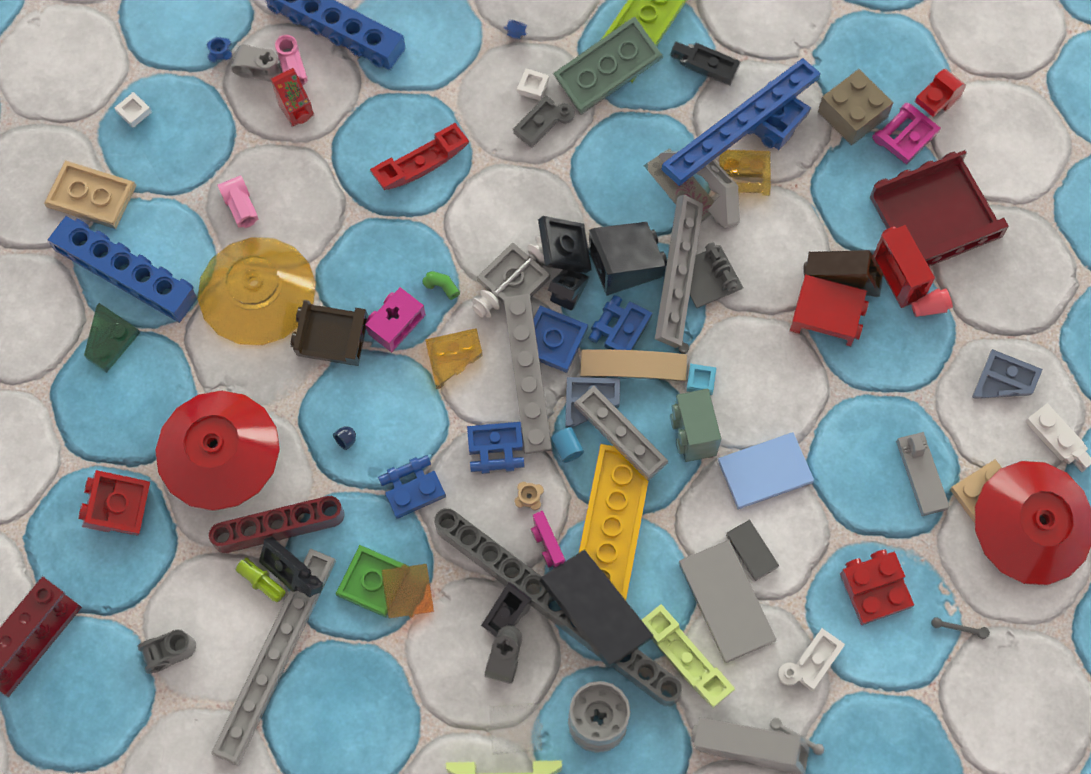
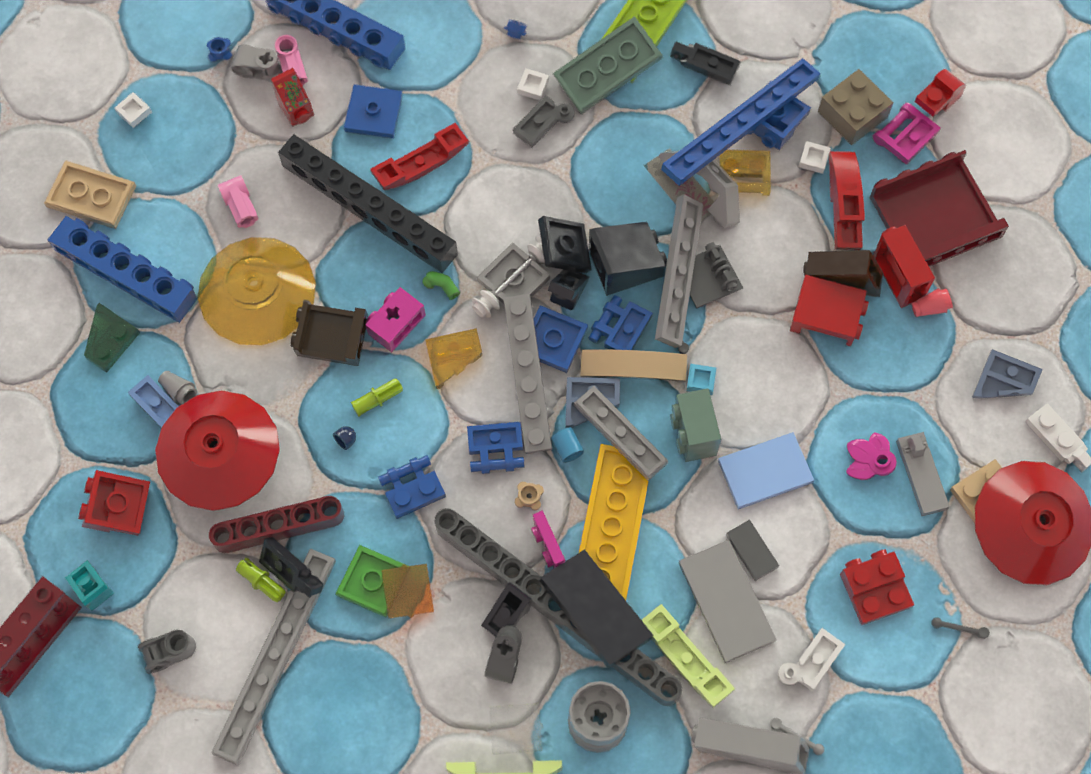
none -> teal slope [65,560,114,611]
none -> medium blue plate [128,375,179,428]
none -> light grey cone [158,371,197,405]
none -> black brick [278,134,458,273]
none -> blue plate [344,84,403,139]
none -> lime axle [350,378,403,417]
none -> white plate [799,141,831,174]
none -> red slope [829,151,865,250]
none -> dark pink plate [846,432,897,480]

